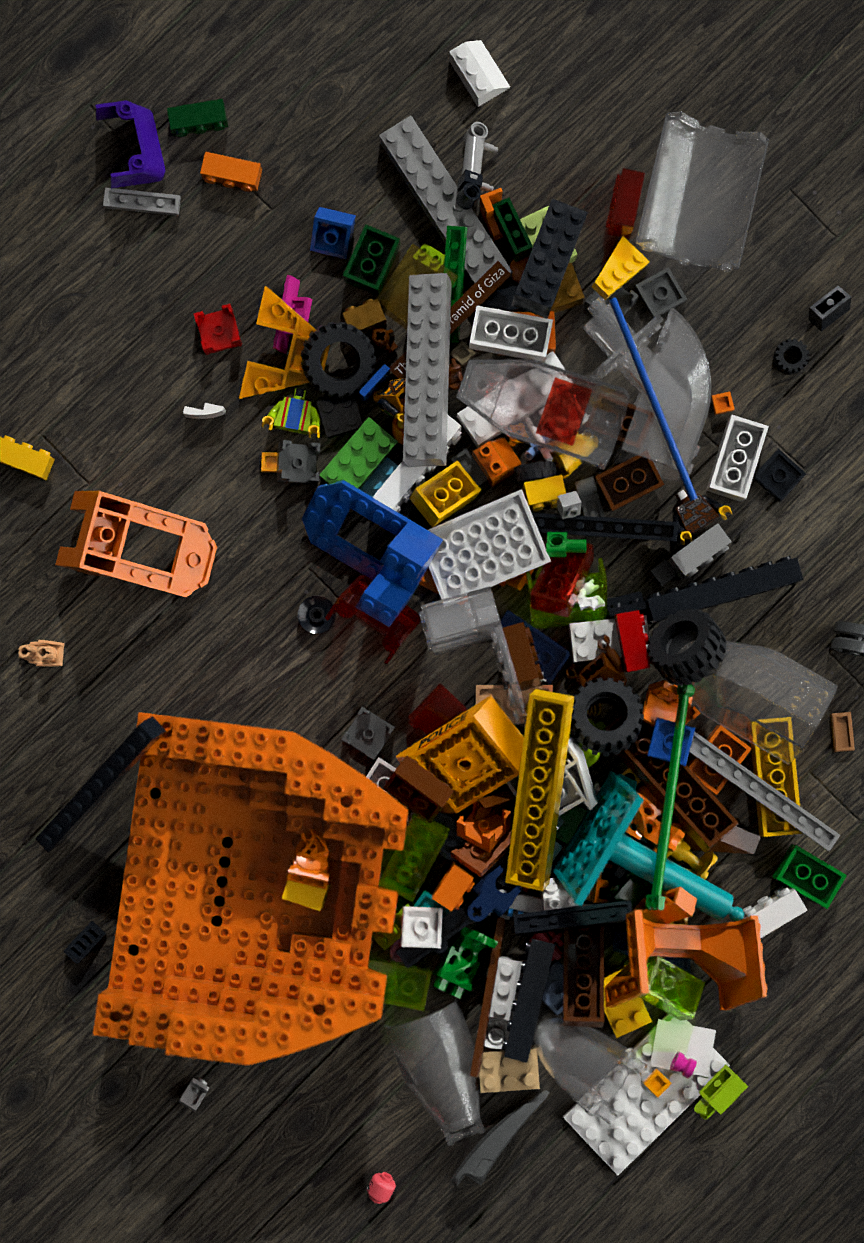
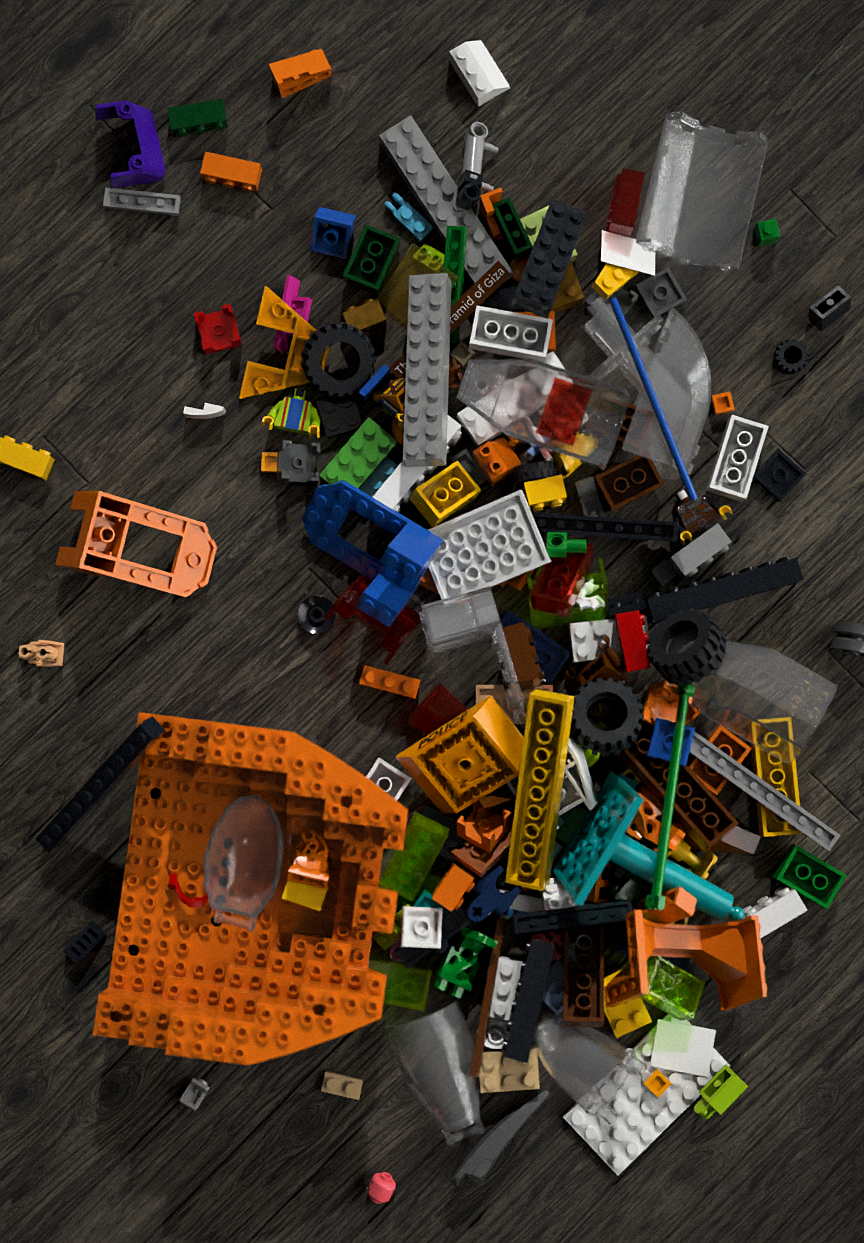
dark grey panel [341,707,395,760] -> none
reddish brown piece [371,326,398,355] -> none
reddish brown brick [383,755,454,823] -> none
light grey plate [557,491,581,519] -> none
dark pink wheel [670,1051,697,1078] -> none
medium nougat tile [830,712,855,752] -> none
none -> red helmet [169,865,219,908]
none -> clear windscreen [203,795,285,932]
none -> orange wedge [269,49,332,99]
none -> tan plate [321,1071,364,1100]
none -> orange brick [359,665,421,699]
none -> medium azure hinge [384,193,433,242]
none -> white sticker [601,230,655,275]
none -> green brick [753,218,780,247]

